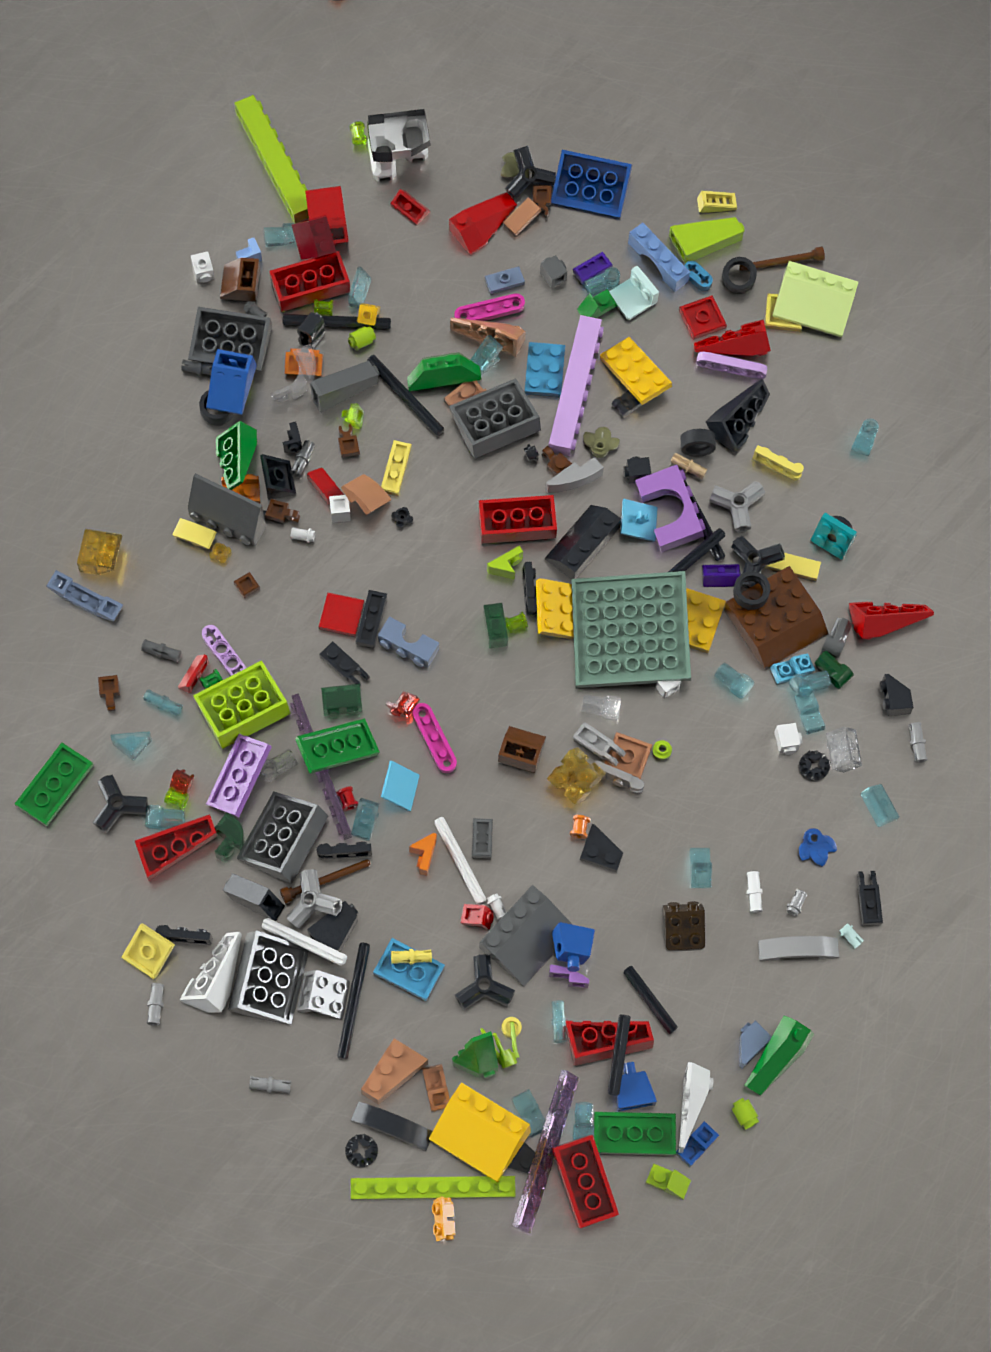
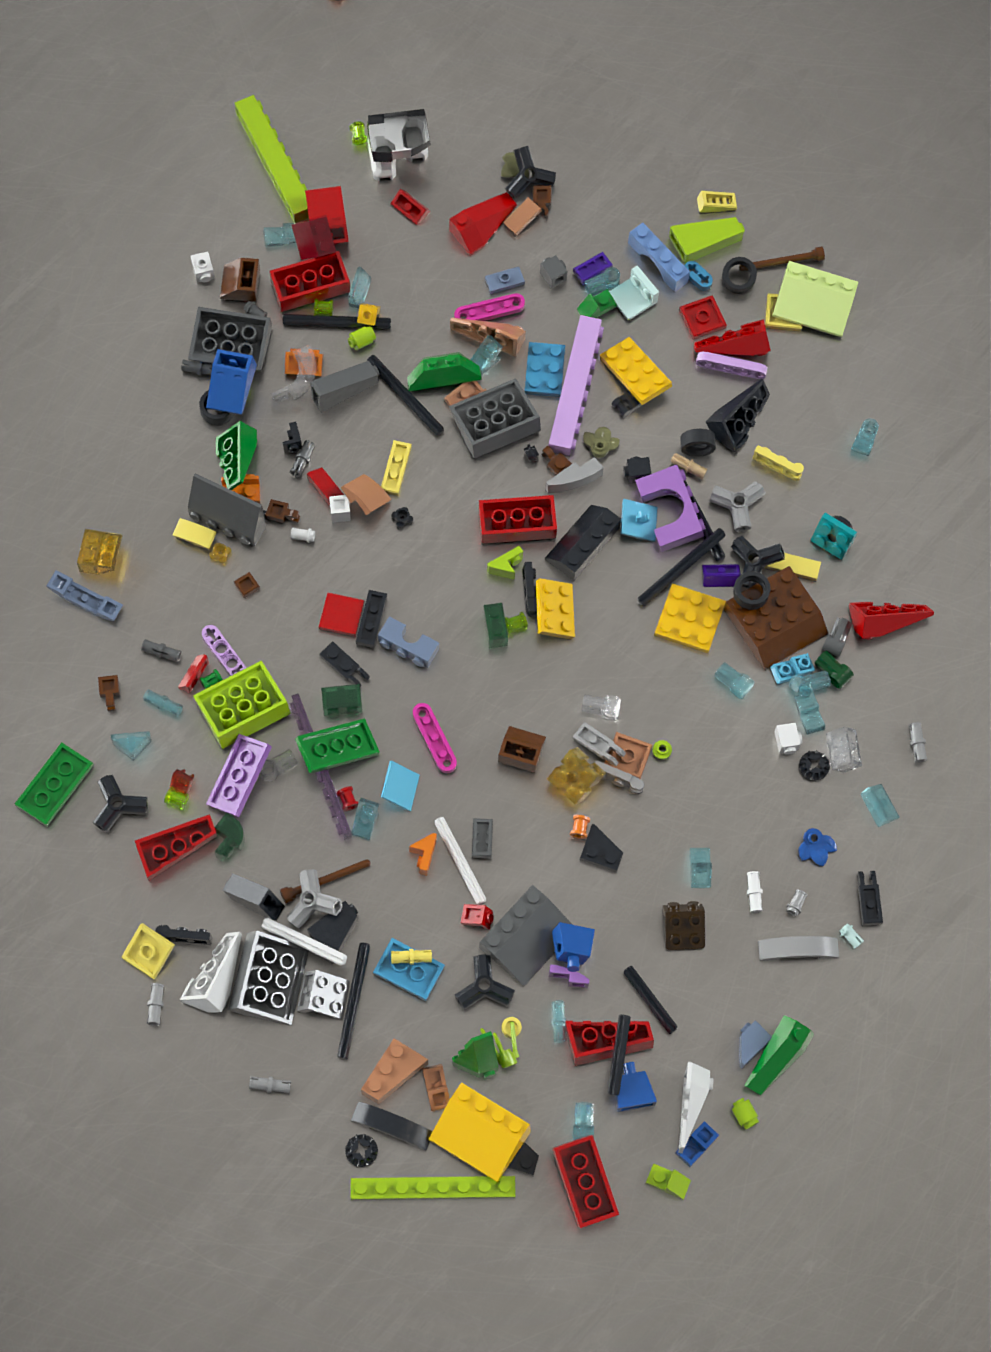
clear light blue piece [145,805,185,829] -> none
light blue panel [236,238,262,262] -> none
dark grey slope [237,791,328,883] -> none
black slope [260,454,296,500] -> none
black brick [297,312,325,350] -> none
black hinge [316,841,372,860] -> none
reddish brown plate [338,424,360,458] -> none
clear neon green tile [341,403,364,428] -> none
clear red bracket [386,691,420,718] -> none
light orange hinge [432,1196,455,1242] -> none
white pin [487,893,507,920] -> none
clear light blue slope [511,1089,549,1138] -> none
clear purple plate [512,1070,579,1234] -> none
blue slope [551,150,633,217] -> none
sand green plate [572,571,691,688] -> none
green plate [594,1112,676,1156] -> none
white slope [656,681,681,698] -> none
black slope [880,674,914,716] -> none

